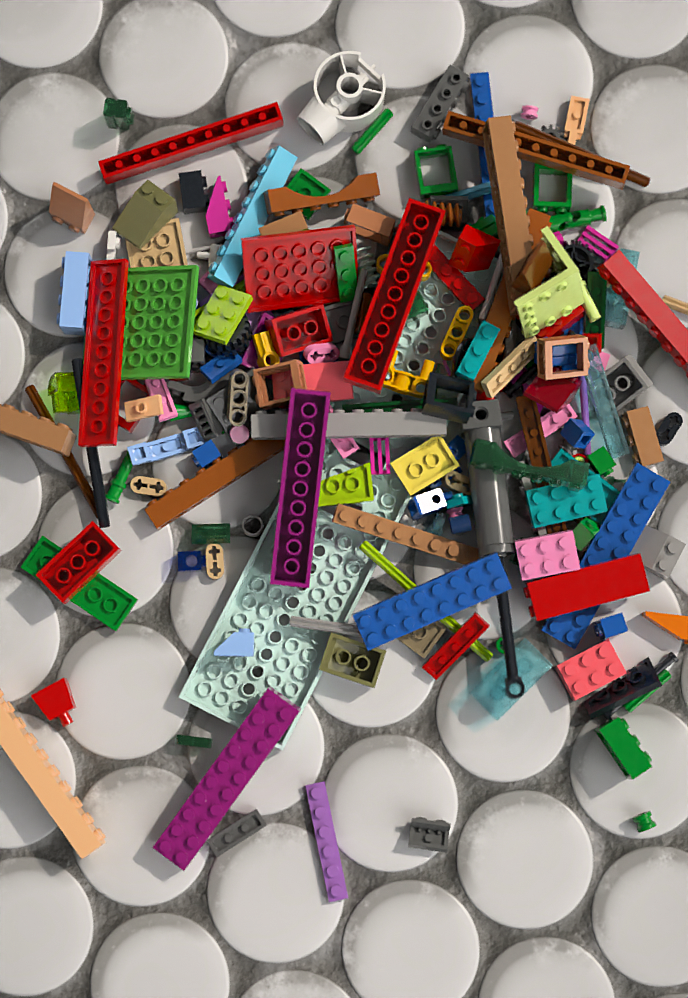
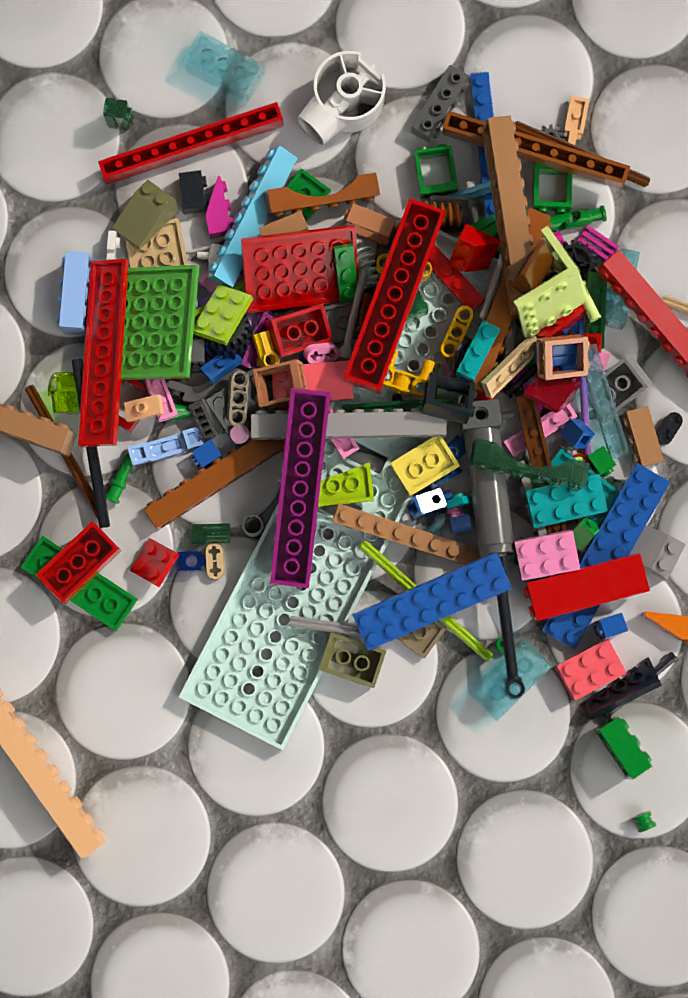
red torso [31,678,76,727] -> none
nougat slope [49,182,95,234] -> none
tan beam [130,476,167,497] -> none
magenta brick [152,686,301,871] -> none
clear green beam [175,734,213,748] -> none
dark grey plate [207,809,267,857] -> none
light blue slope [214,628,254,657] -> none
medium lavender plate [305,781,348,902] -> none
green axle [352,108,393,155] -> none
dark pink tile [369,438,390,475] -> none
dark grey bracket [408,817,451,853] -> none
red plate [422,612,489,680] -> none
tan beam [441,471,471,496] -> none
bright pink bush [521,105,538,120] -> none
green axle [623,669,672,713] -> none
none -> red plate [130,538,179,588]
none -> clear light blue brick [181,30,266,105]

